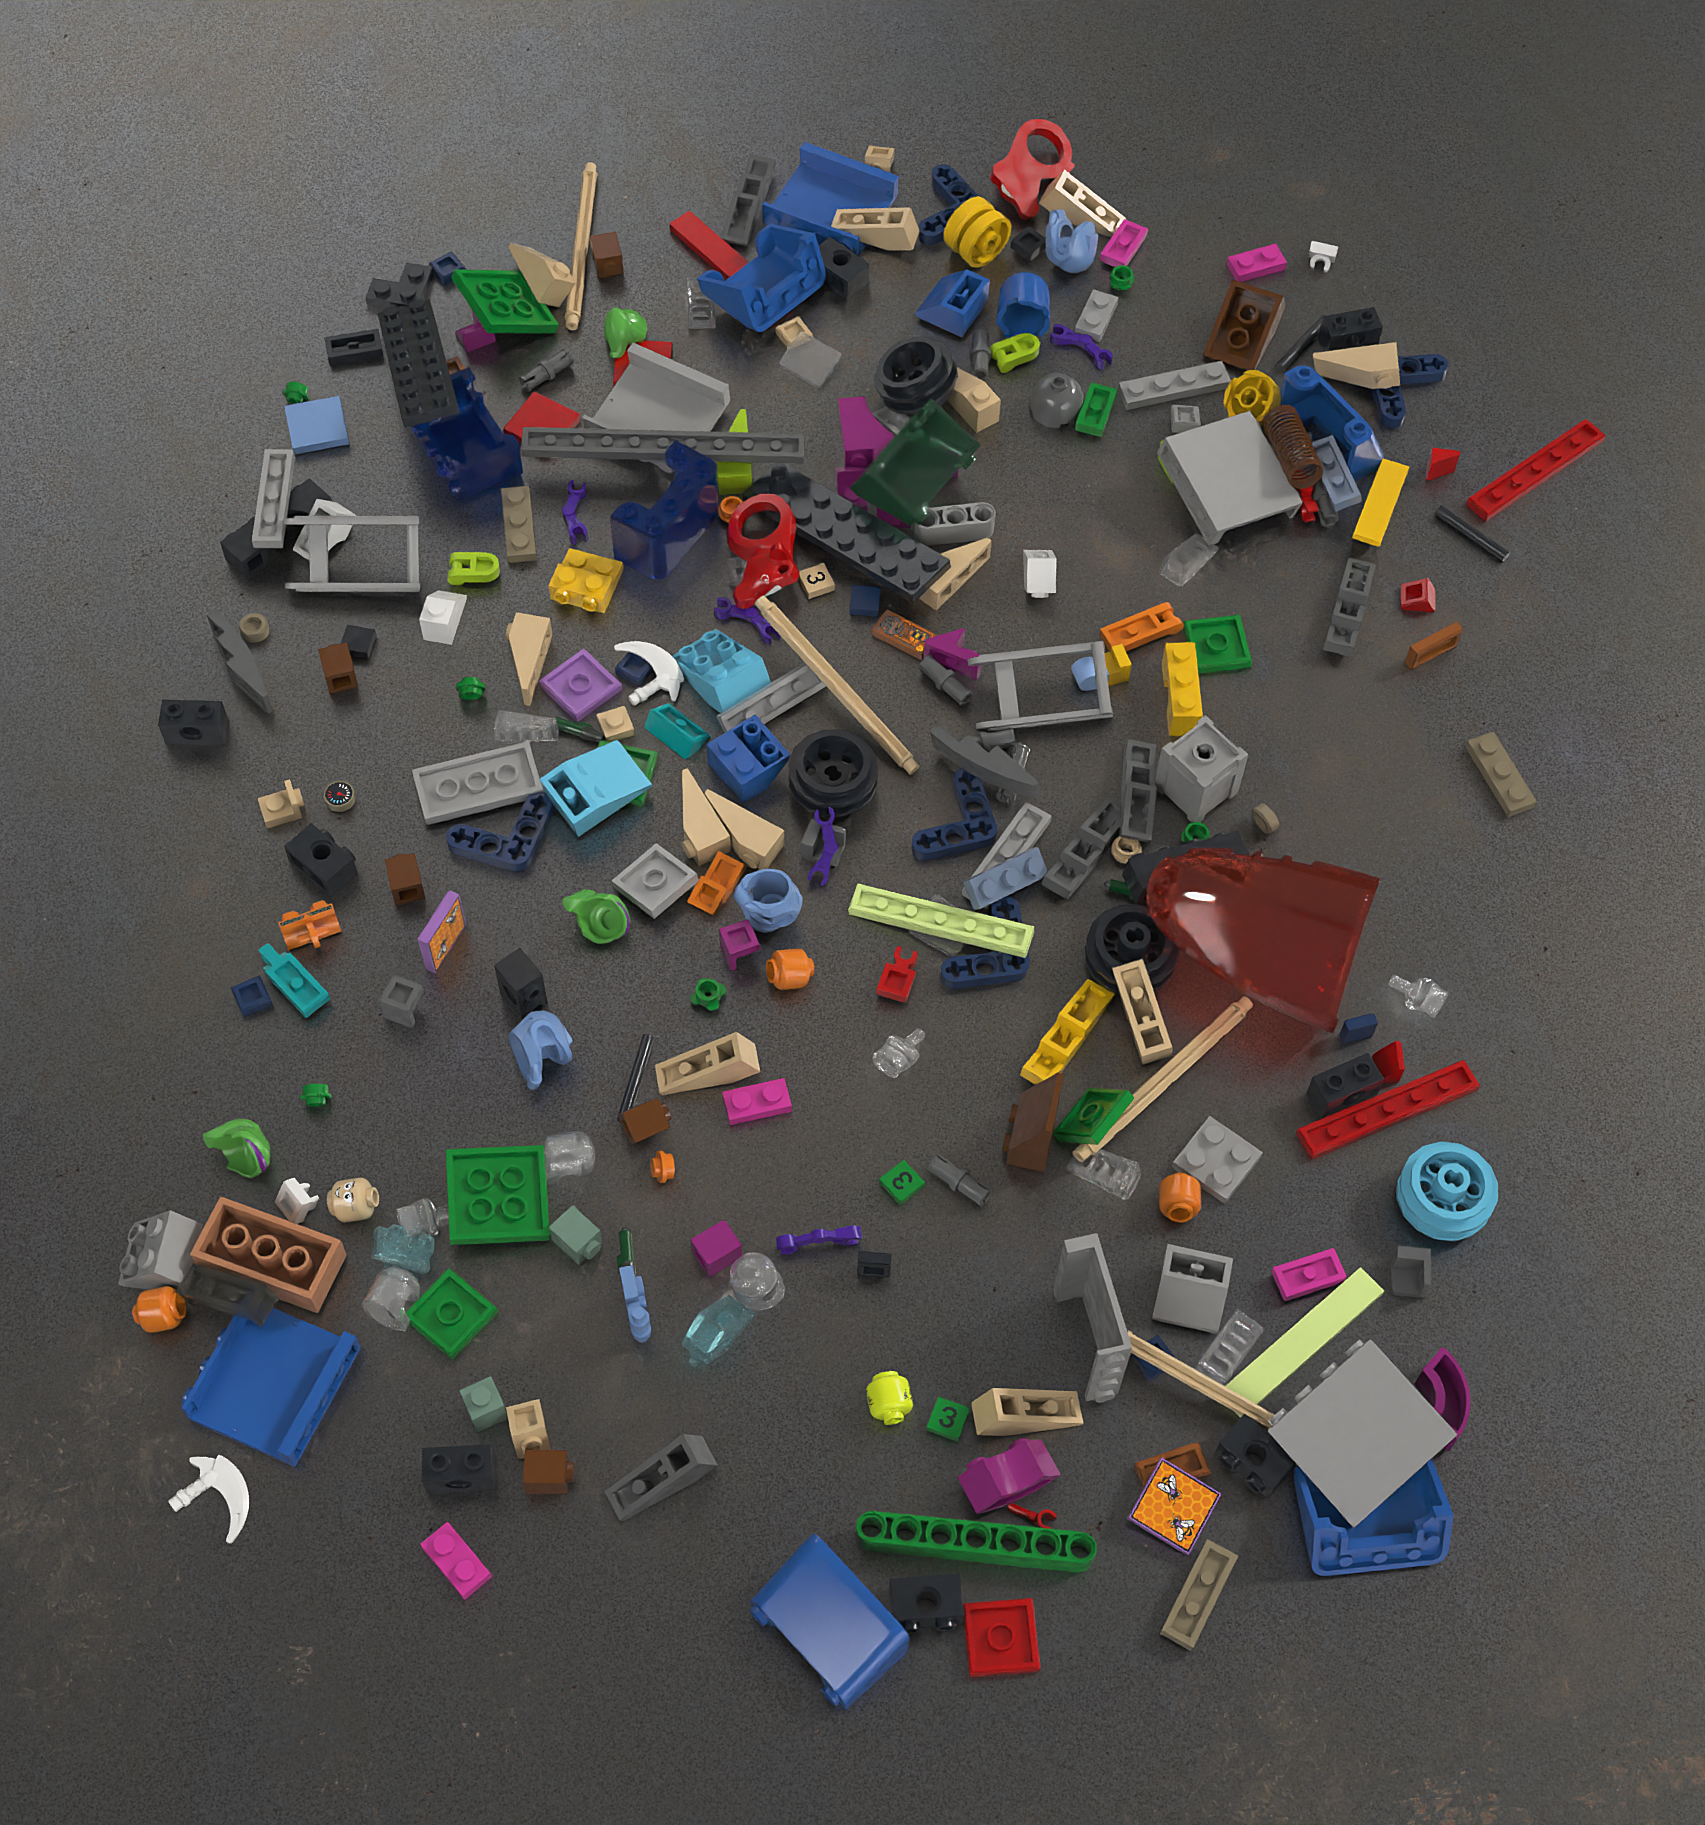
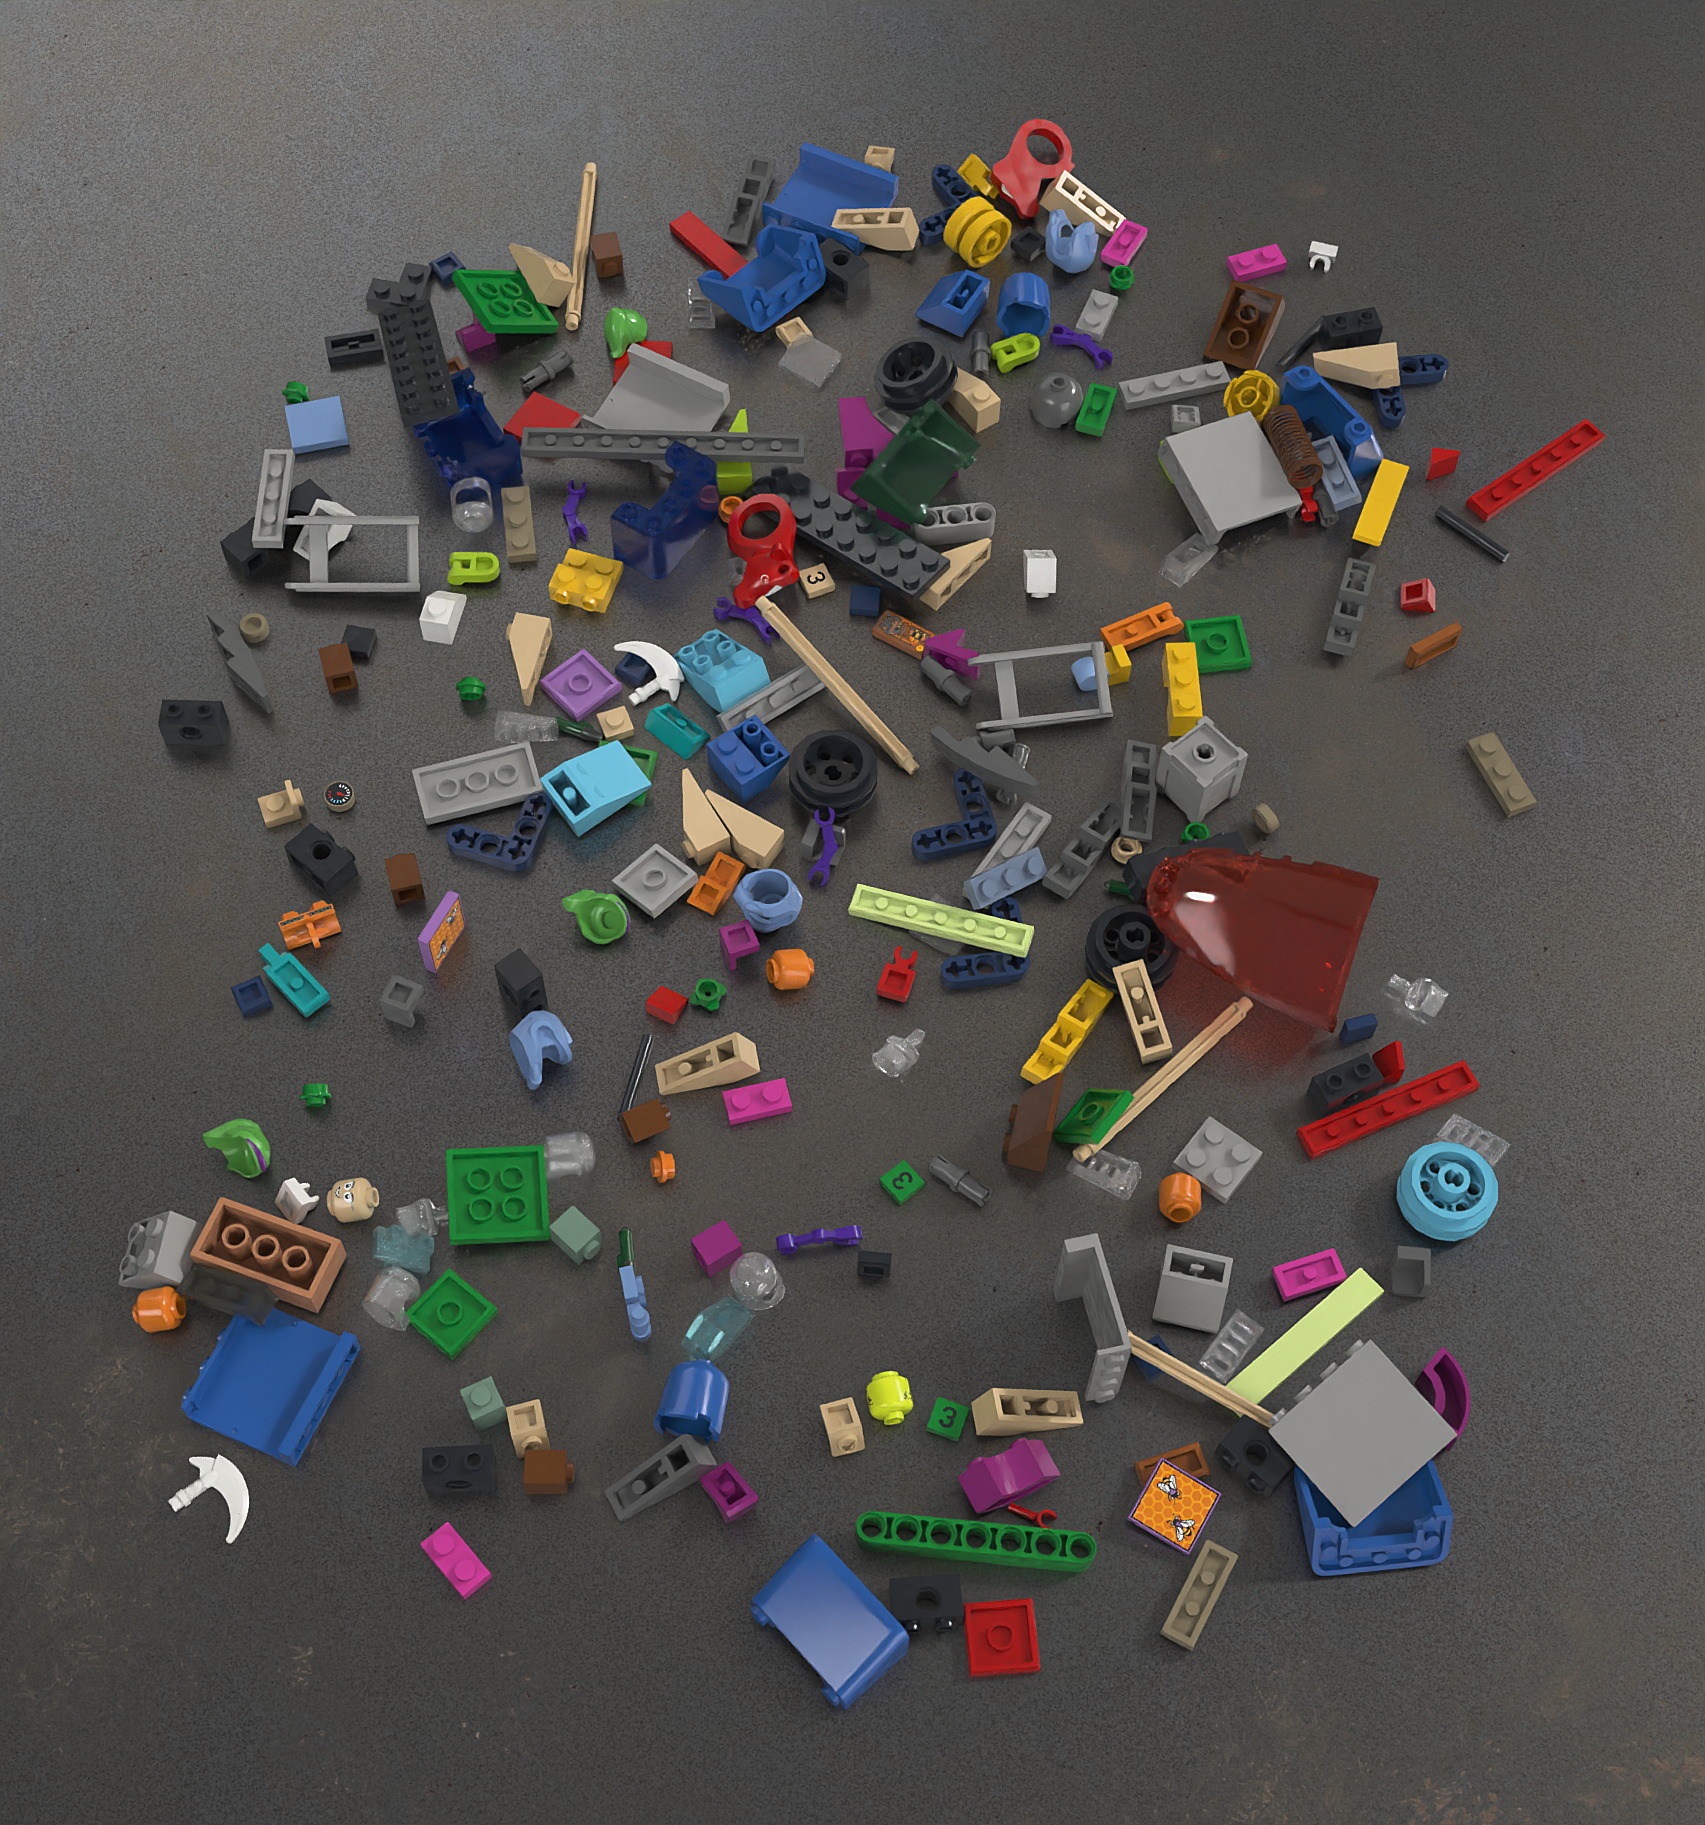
none -> clear helmet [450,477,494,534]
none -> red slope [645,986,689,1025]
none -> blue cylinder [653,1359,729,1446]
none -> magenta slope [699,1461,758,1525]
none -> tan bracket [819,1397,865,1457]
none -> yellow plate [957,153,999,199]
none -> clear slope [1435,1113,1511,1170]

